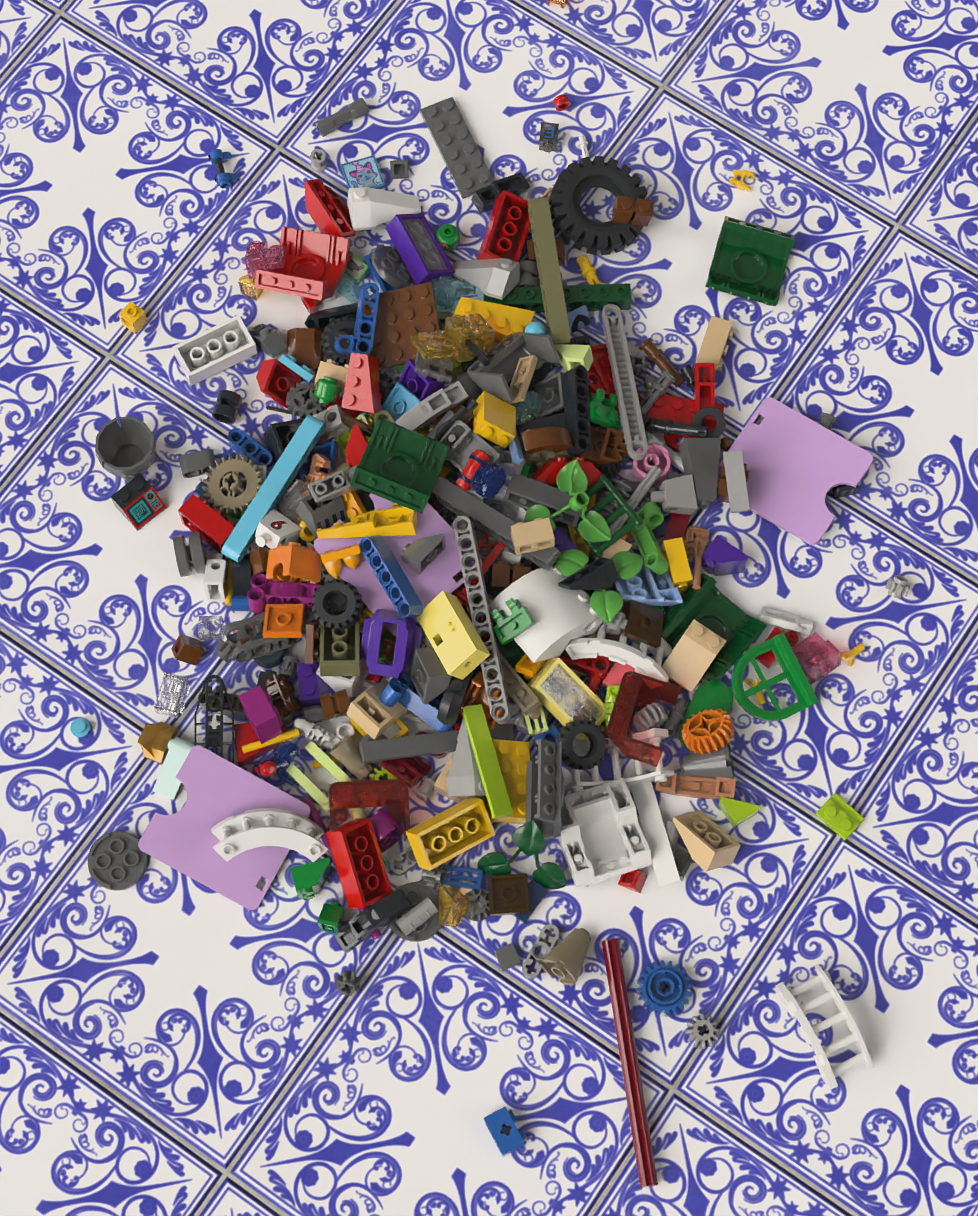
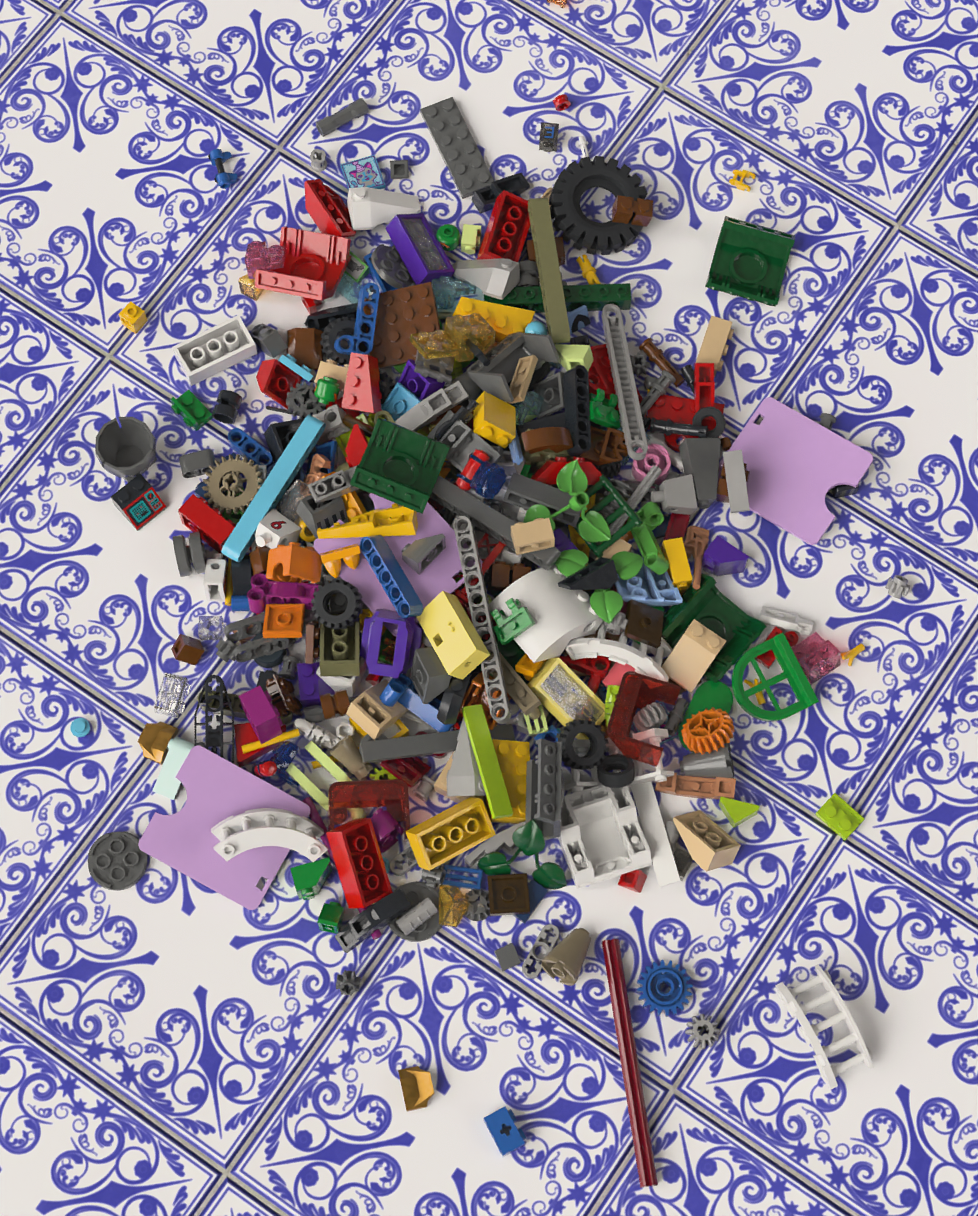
none -> green bracket [170,390,213,431]
none -> pearl gold slope [398,1066,435,1112]
none -> yellowish green brick [461,224,482,254]
none -> light grey slope [465,821,526,868]
none -> black tyre [597,754,635,788]

